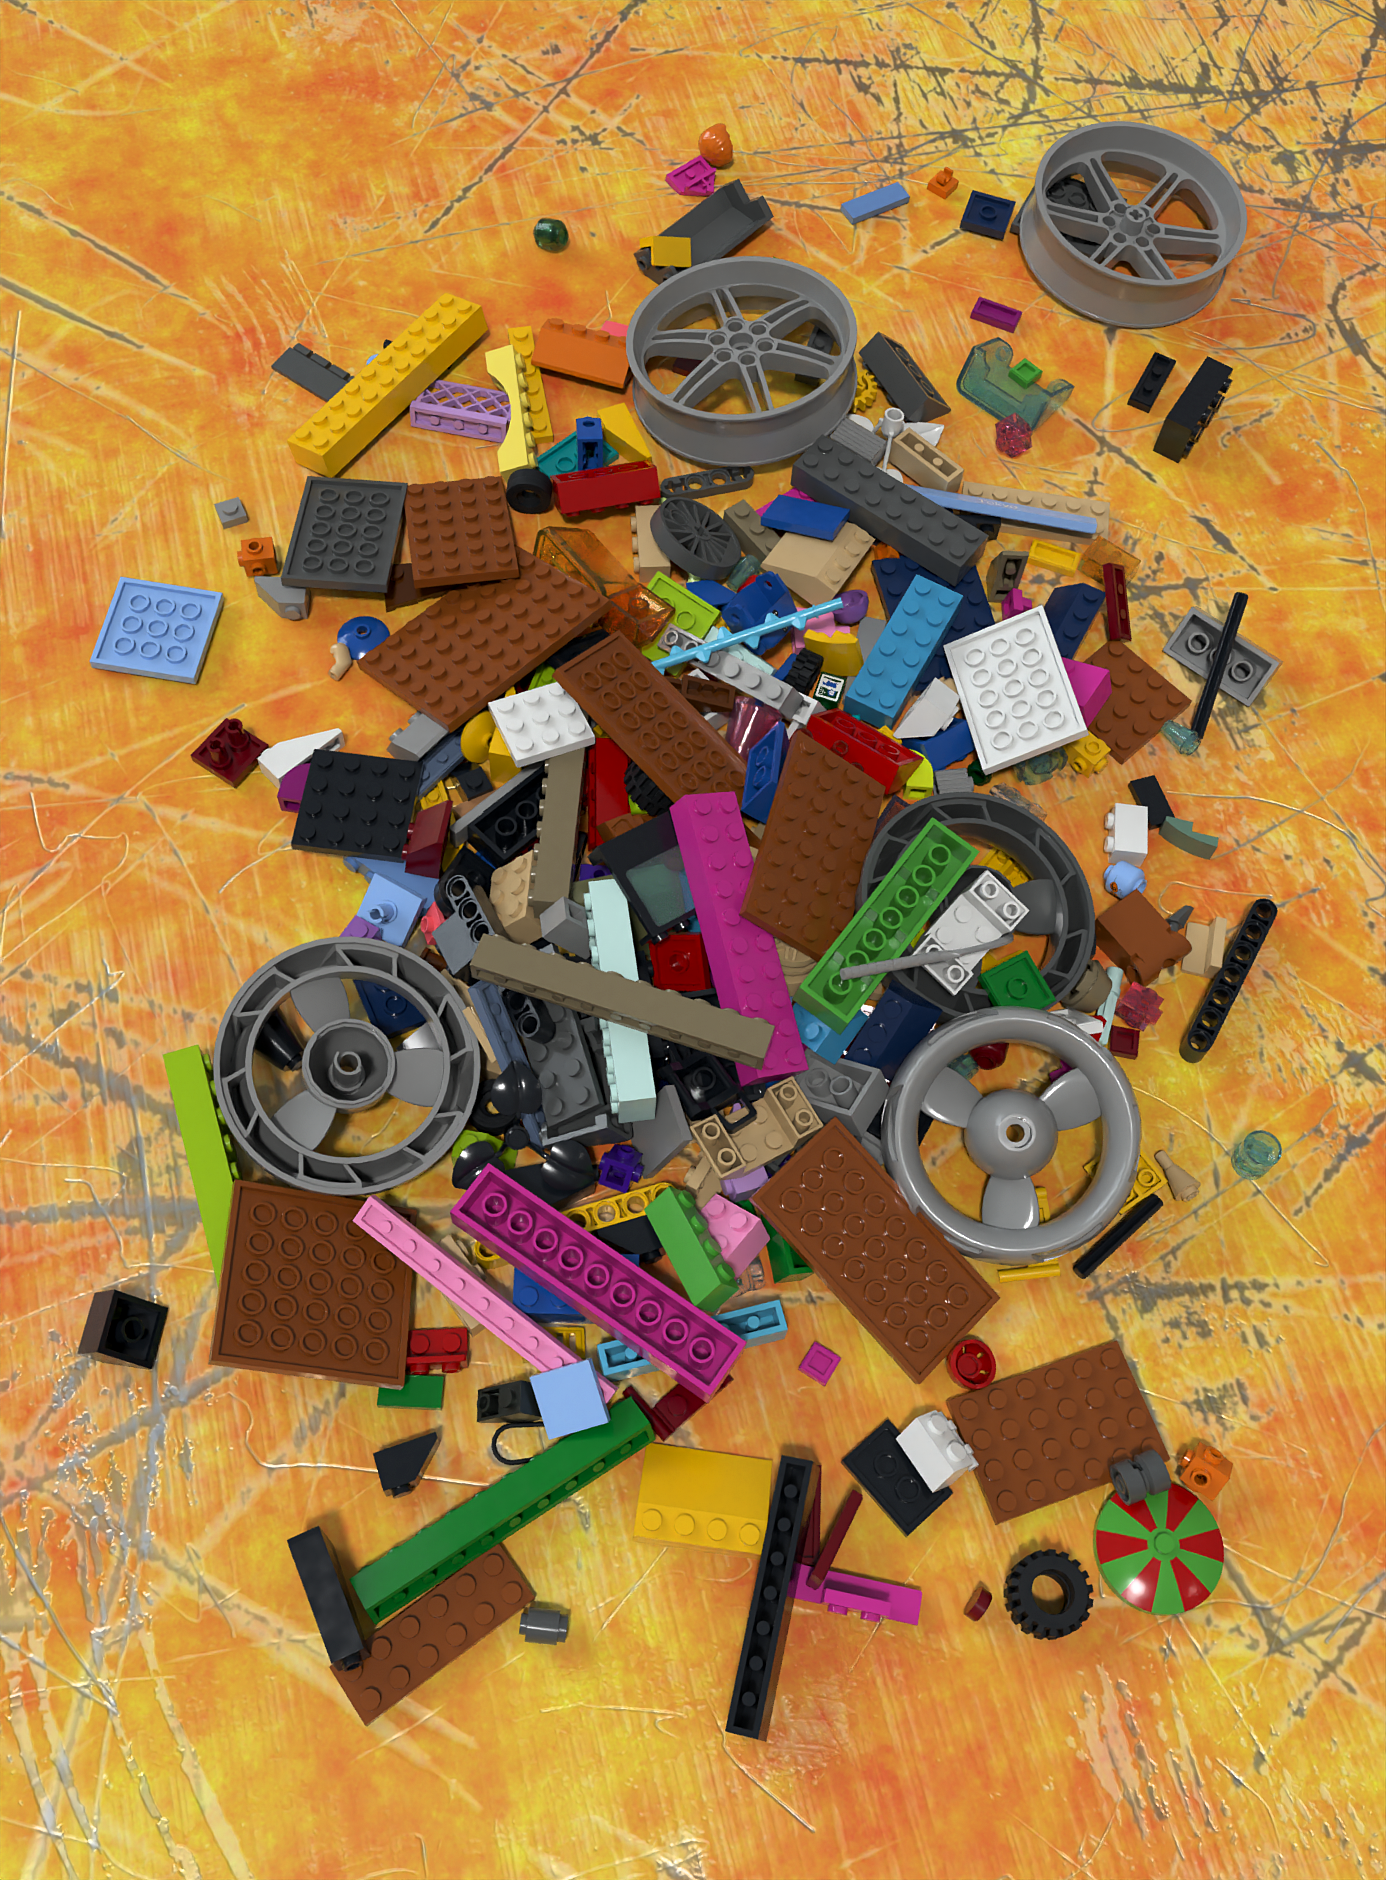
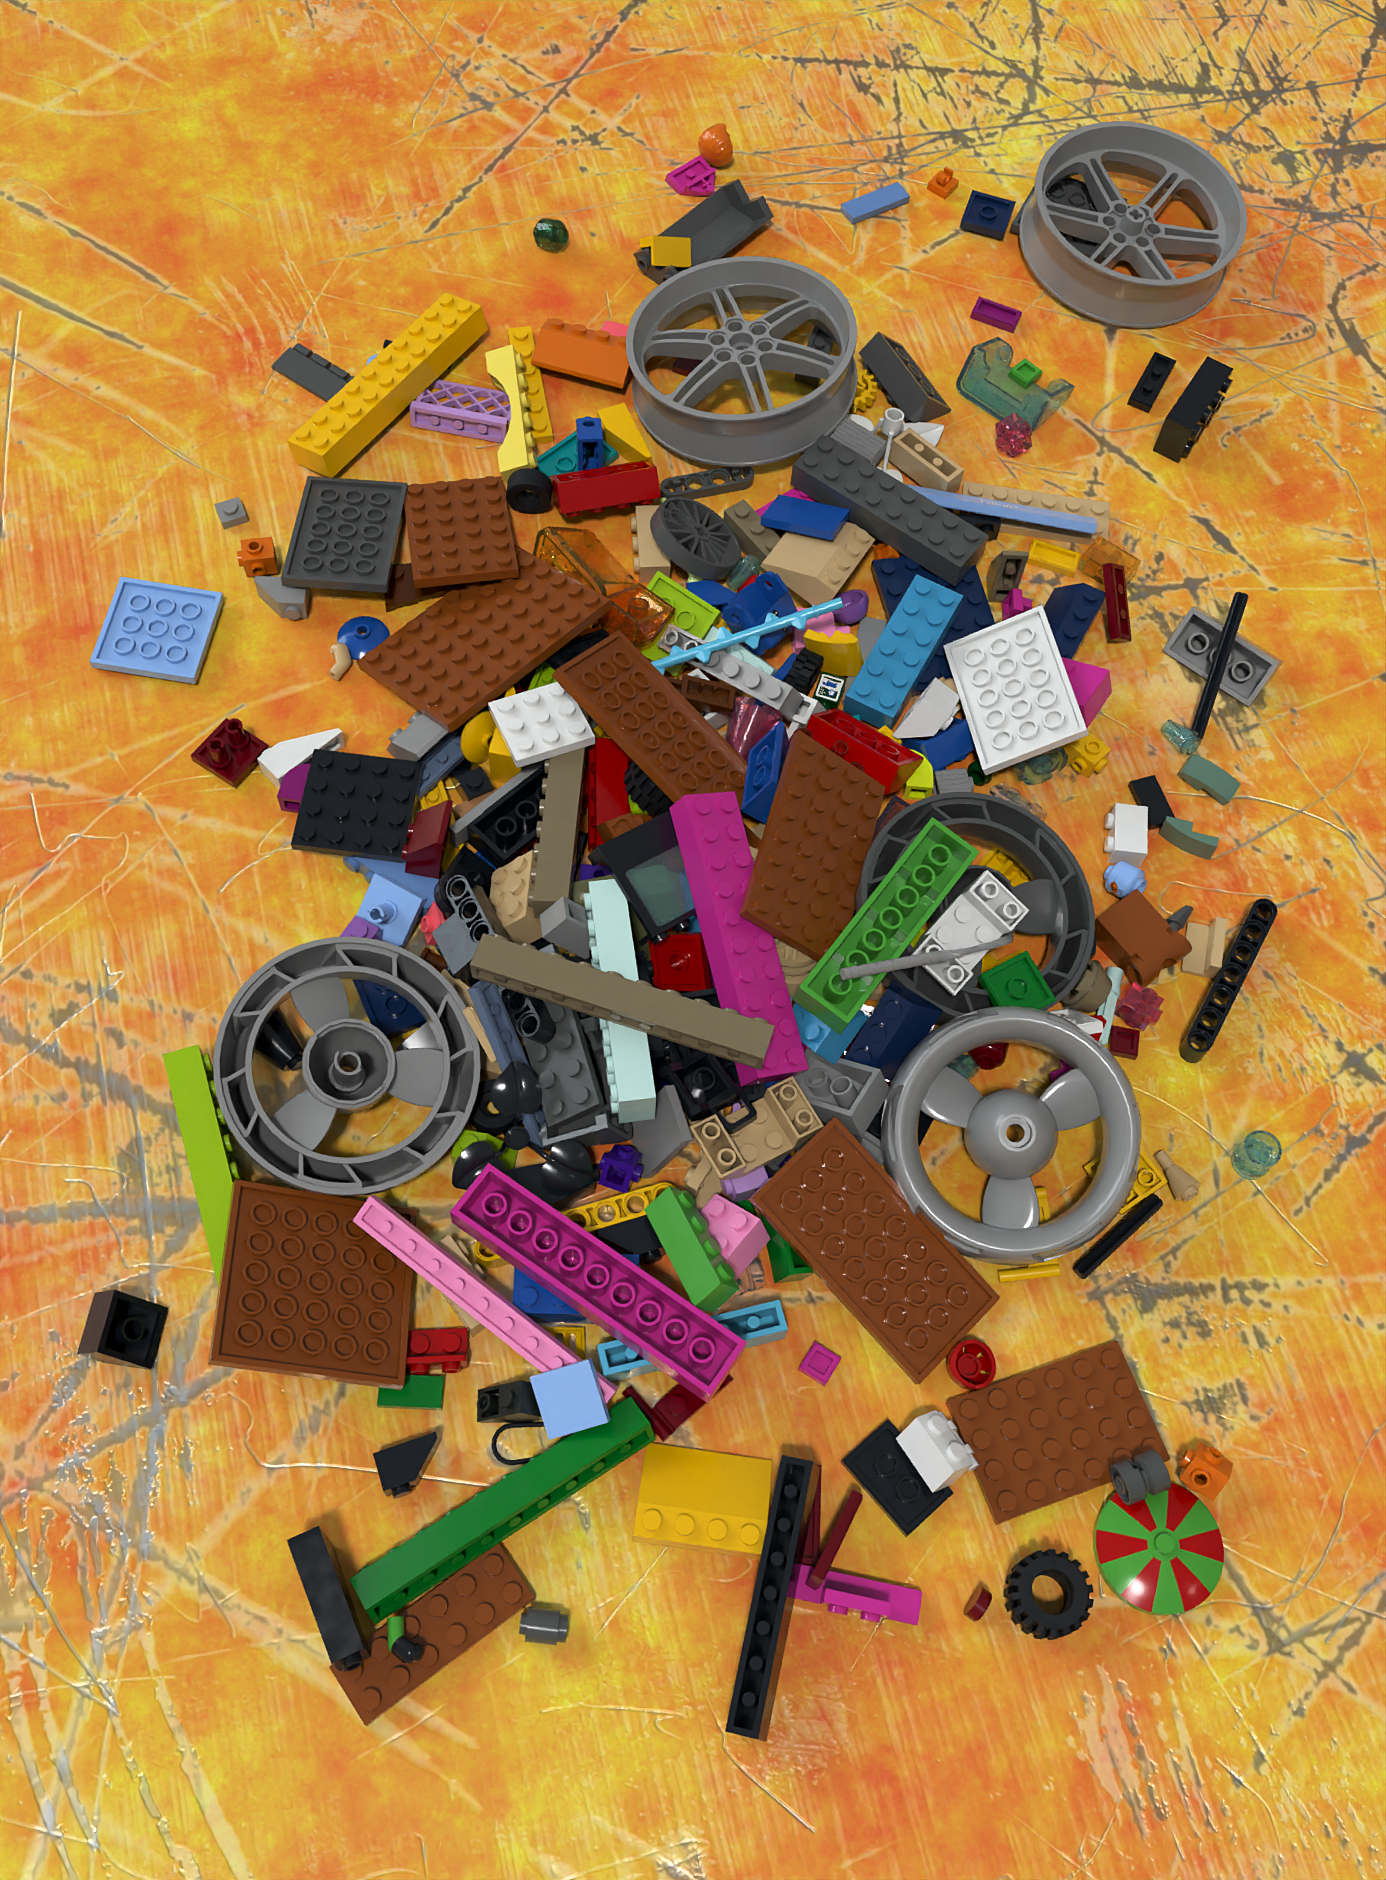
dark orange plate [1083,640,1192,765] -> none
none -> arm [387,1616,423,1664]
none -> sand green slope [1179,754,1241,805]

